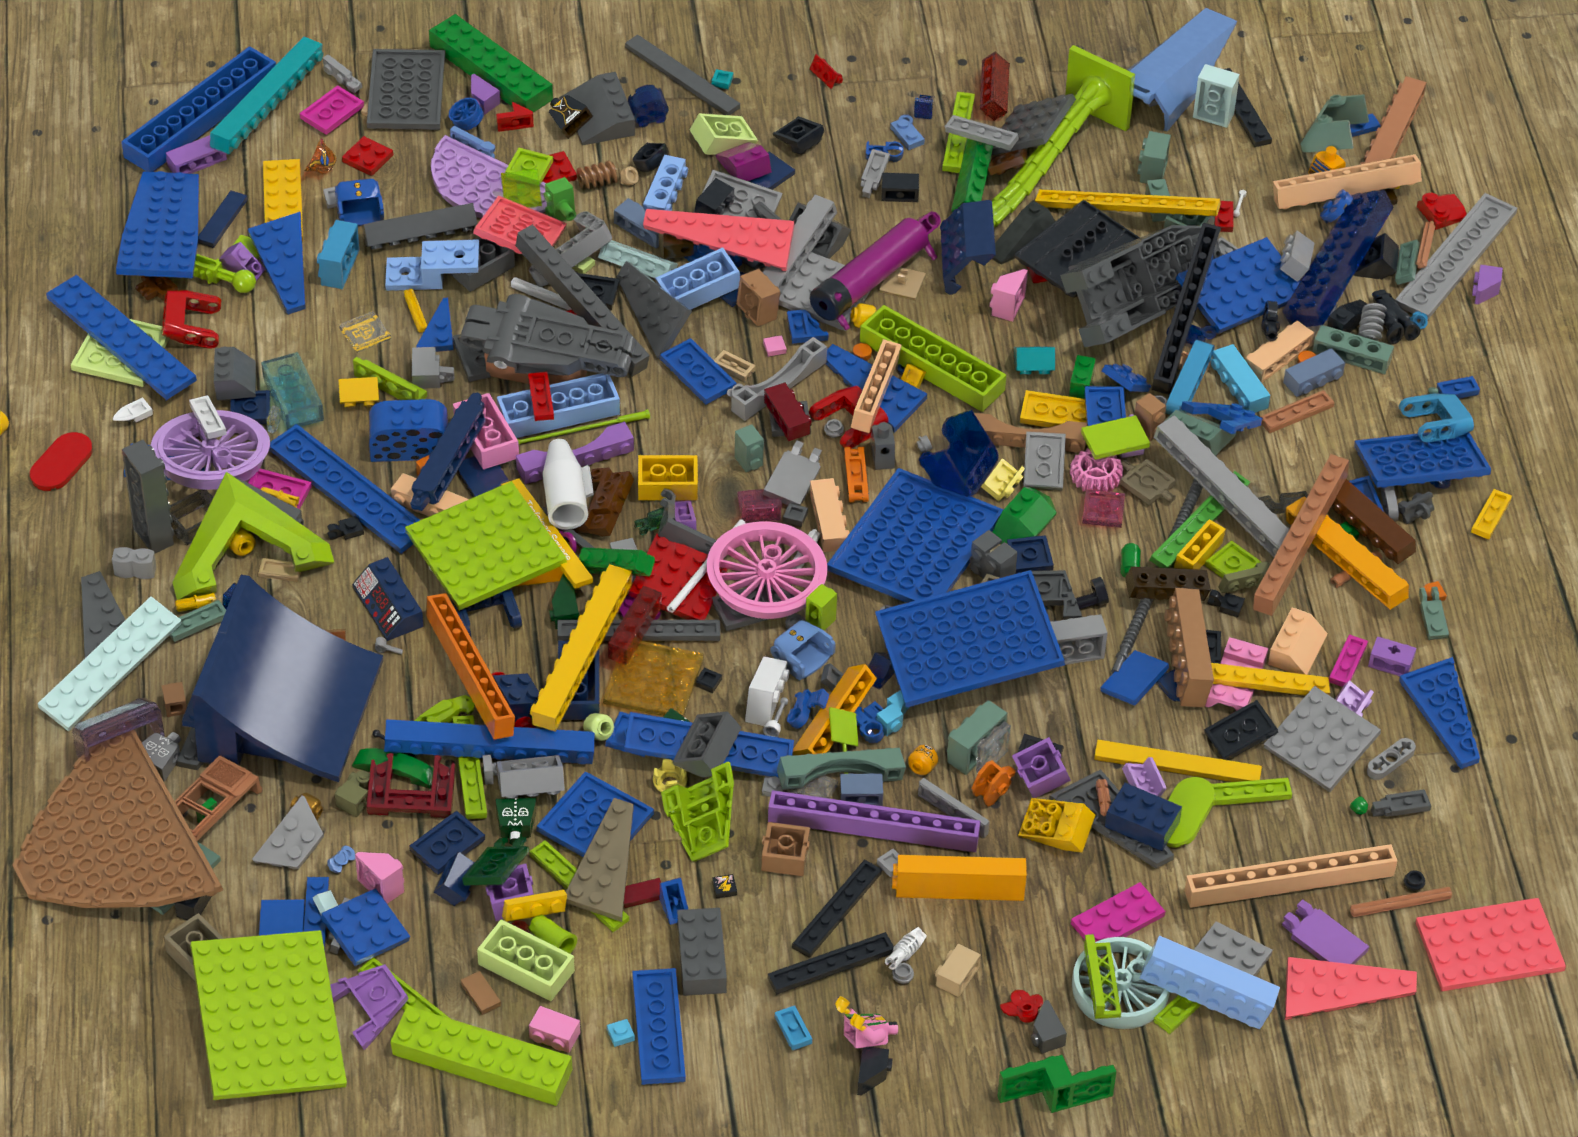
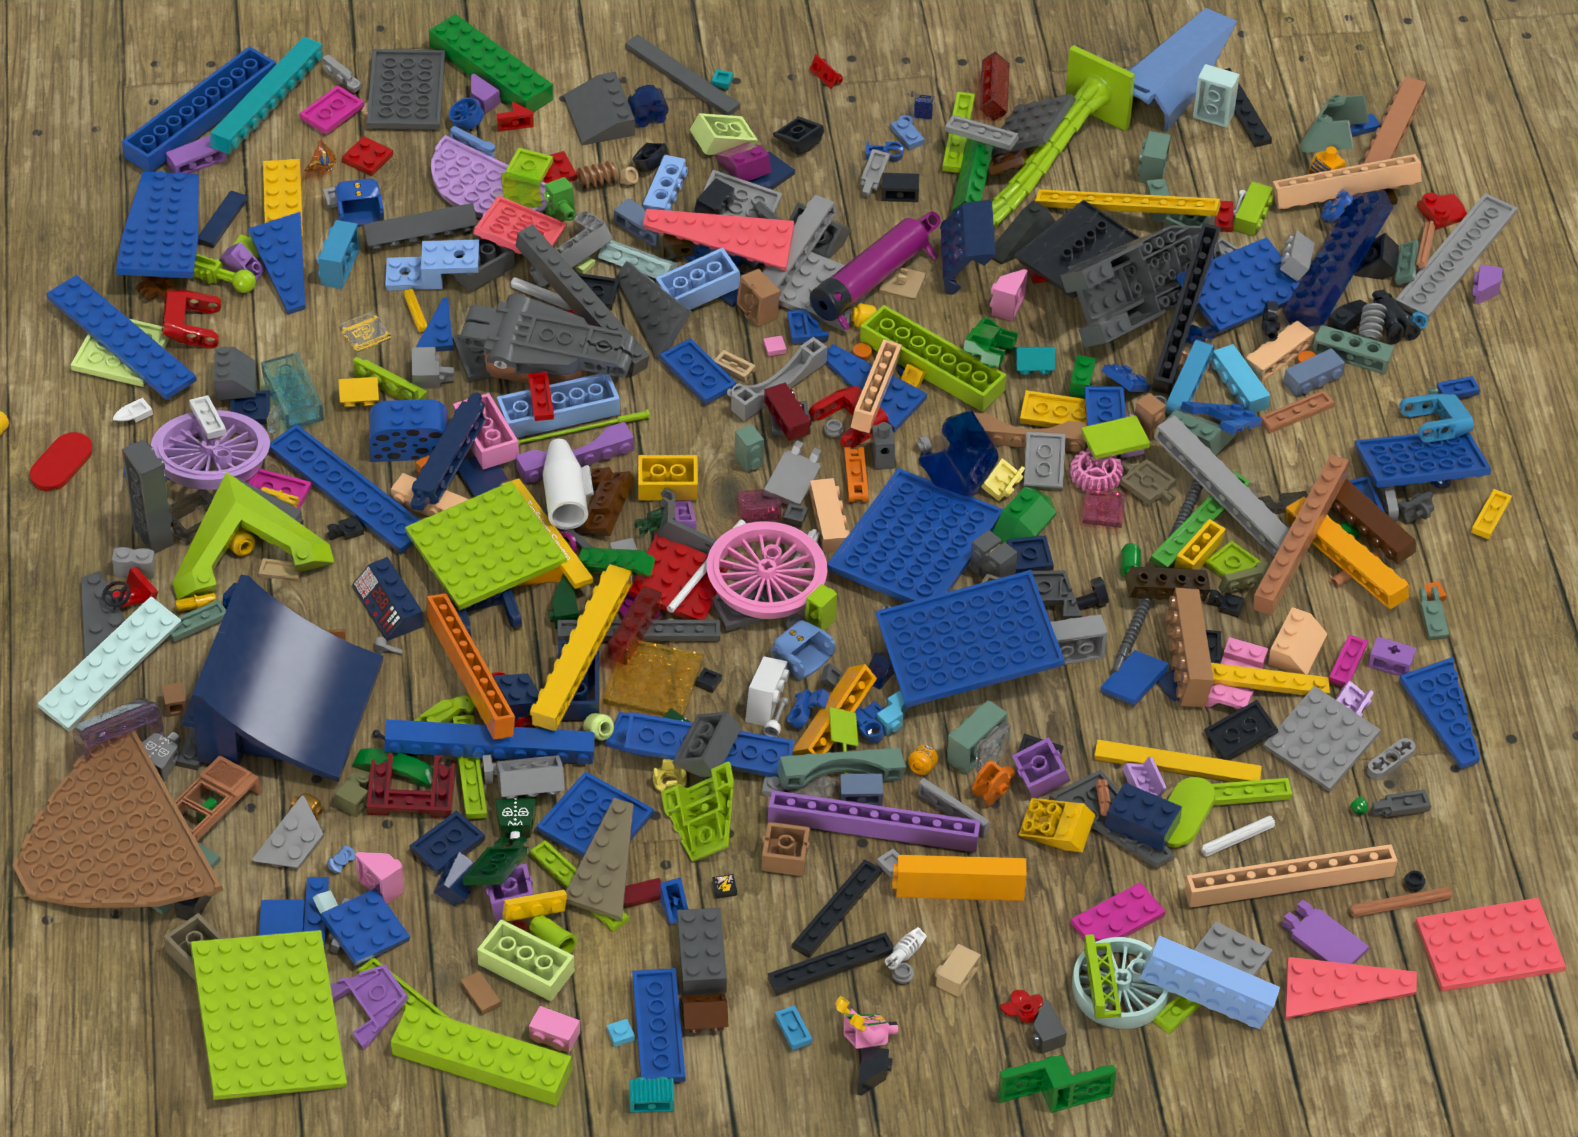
torso [549,95,593,139] -> none
none -> red piece [102,567,158,608]
none -> teal brick [629,1077,674,1113]
none -> reddish brown slope [681,993,729,1033]
none -> green bracket [963,317,1018,367]
none -> white axle [1201,816,1275,857]
none -> lime brick [1233,182,1275,236]

